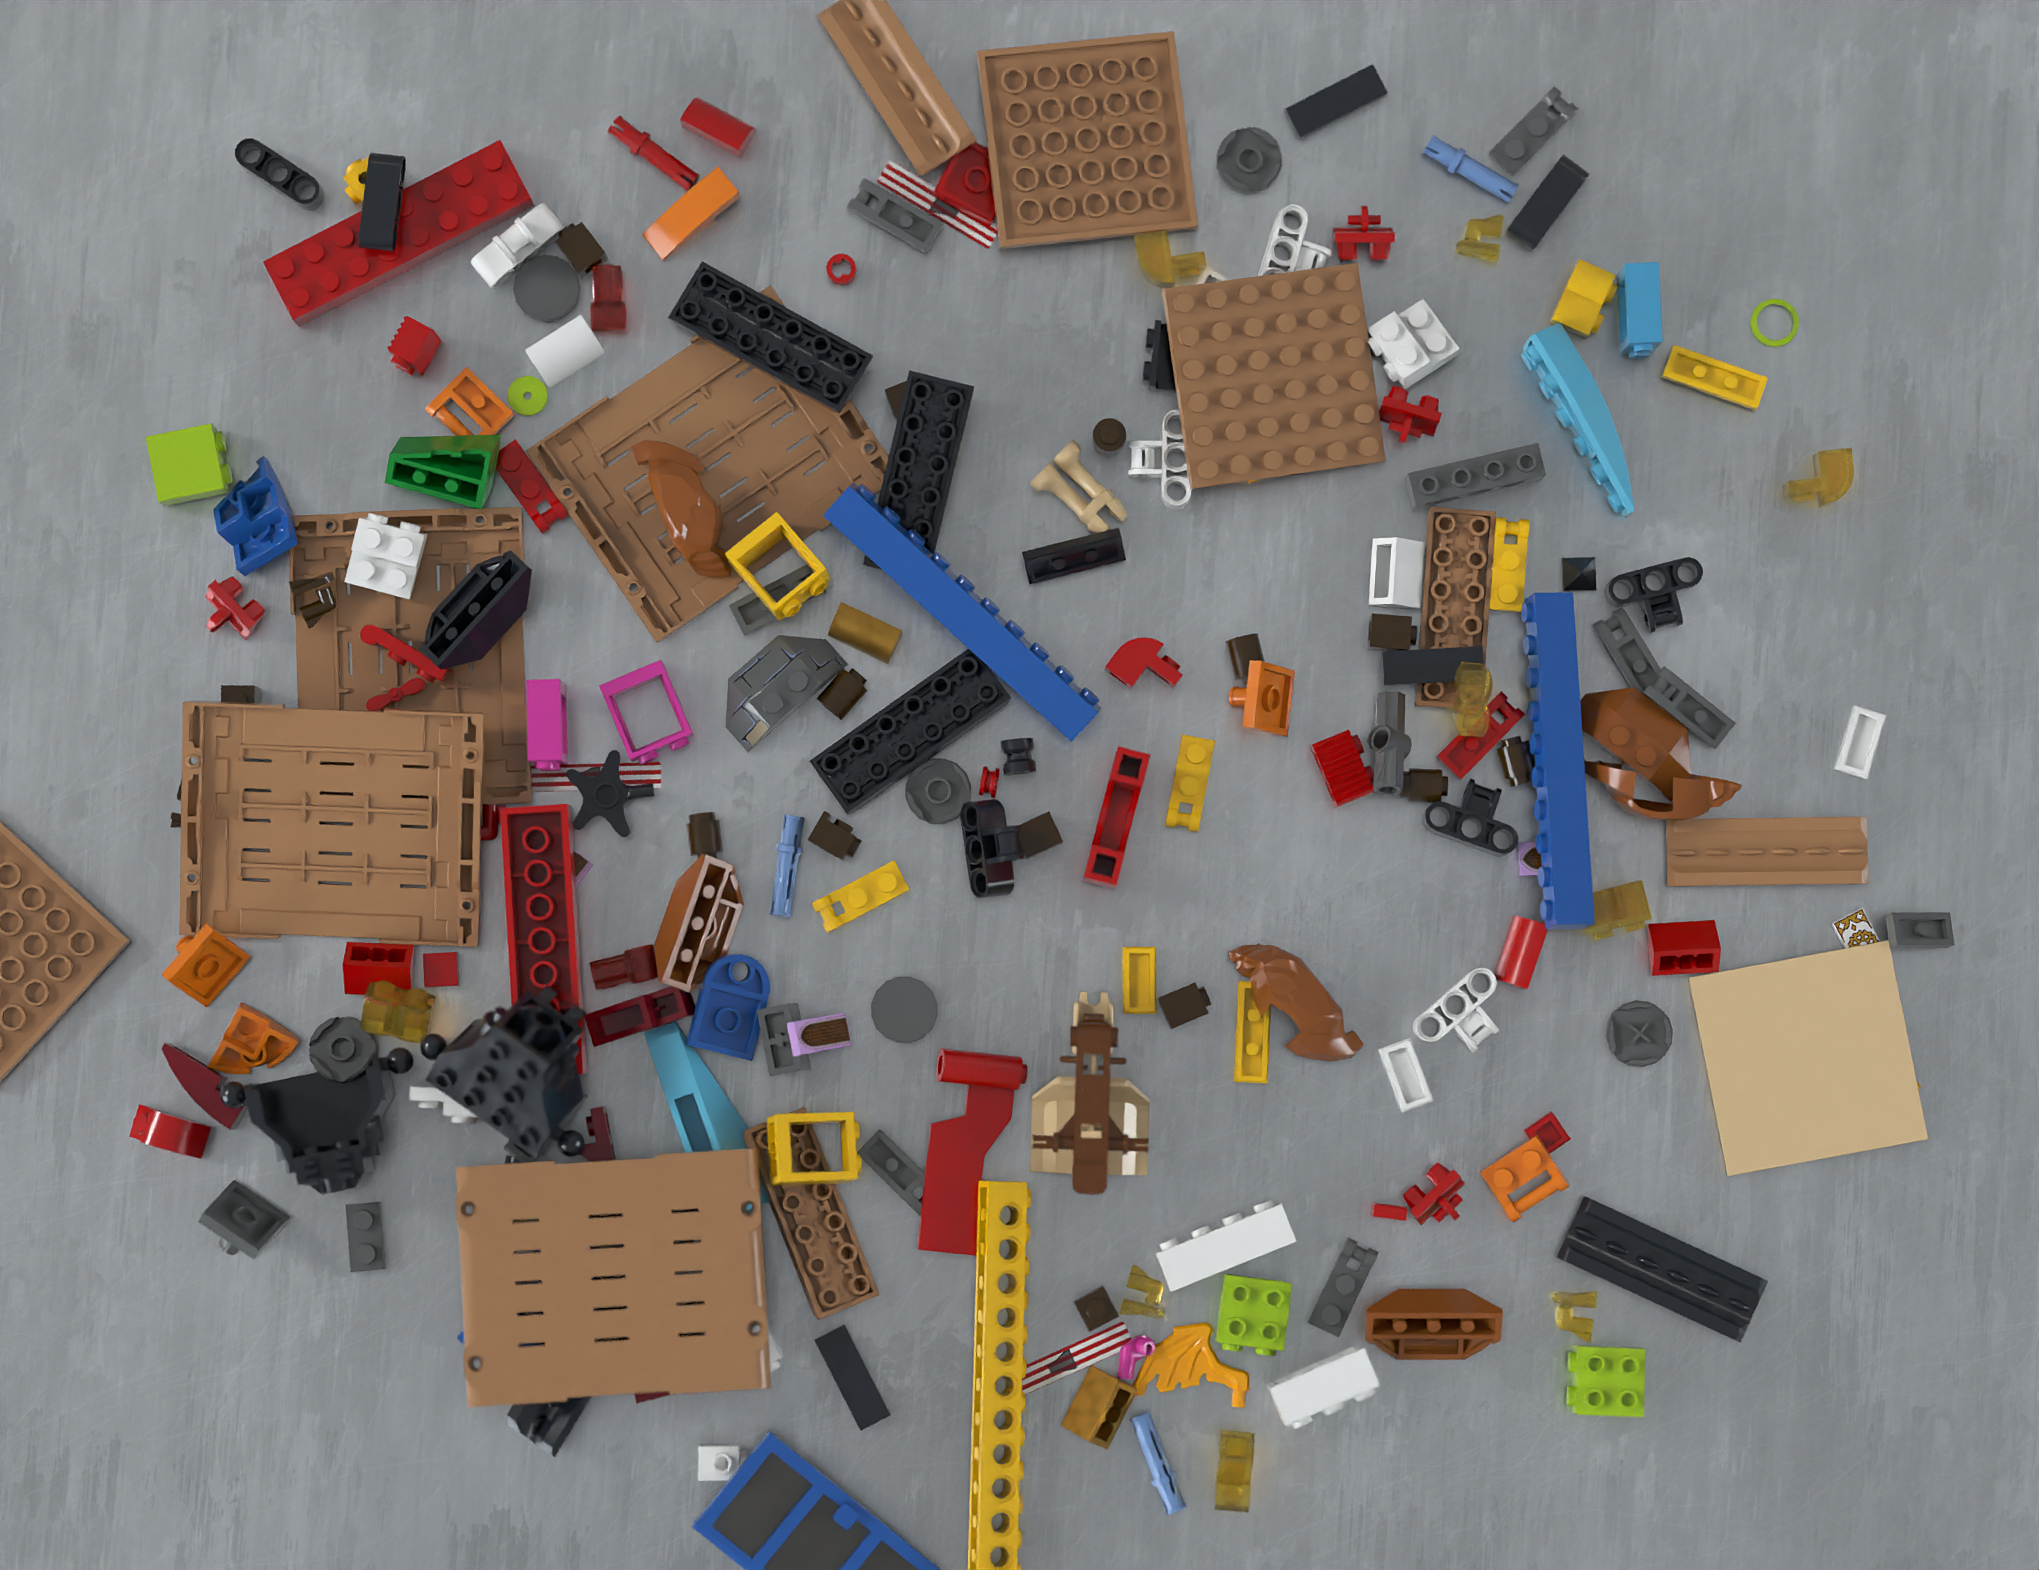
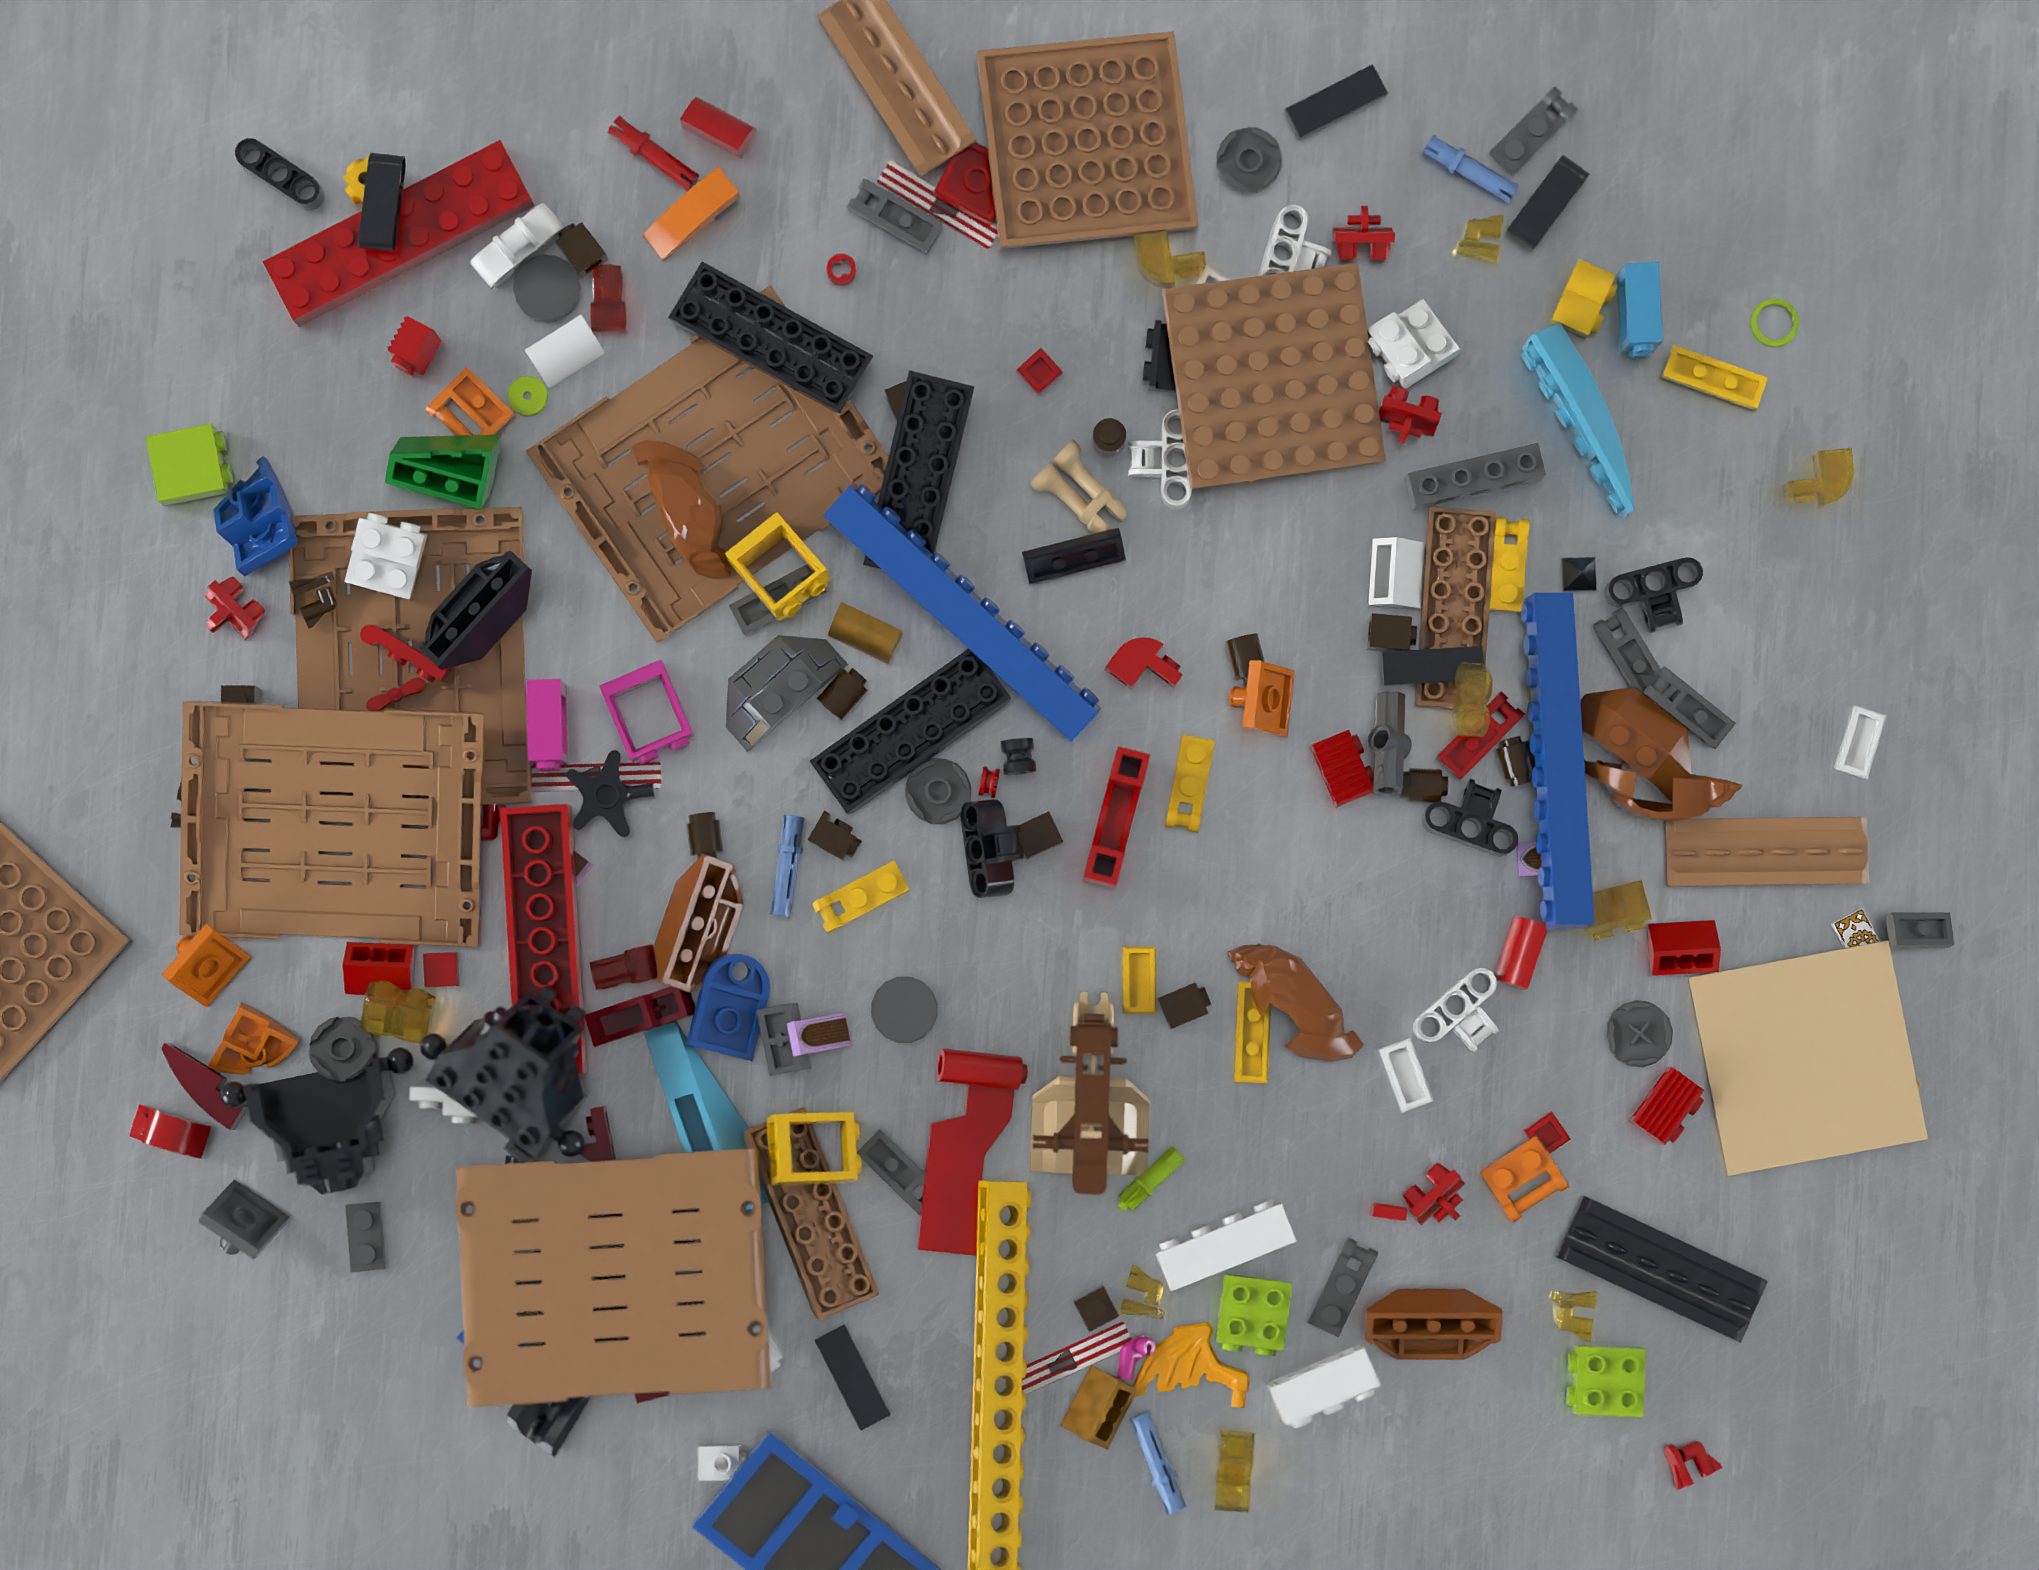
red plate [496,439,569,534] -> none
none -> red tile [1016,348,1063,396]
none -> lime piece [1117,1146,1186,1212]
none -> red brick [1629,1066,1704,1145]
none -> red piece [1664,1441,1722,1490]

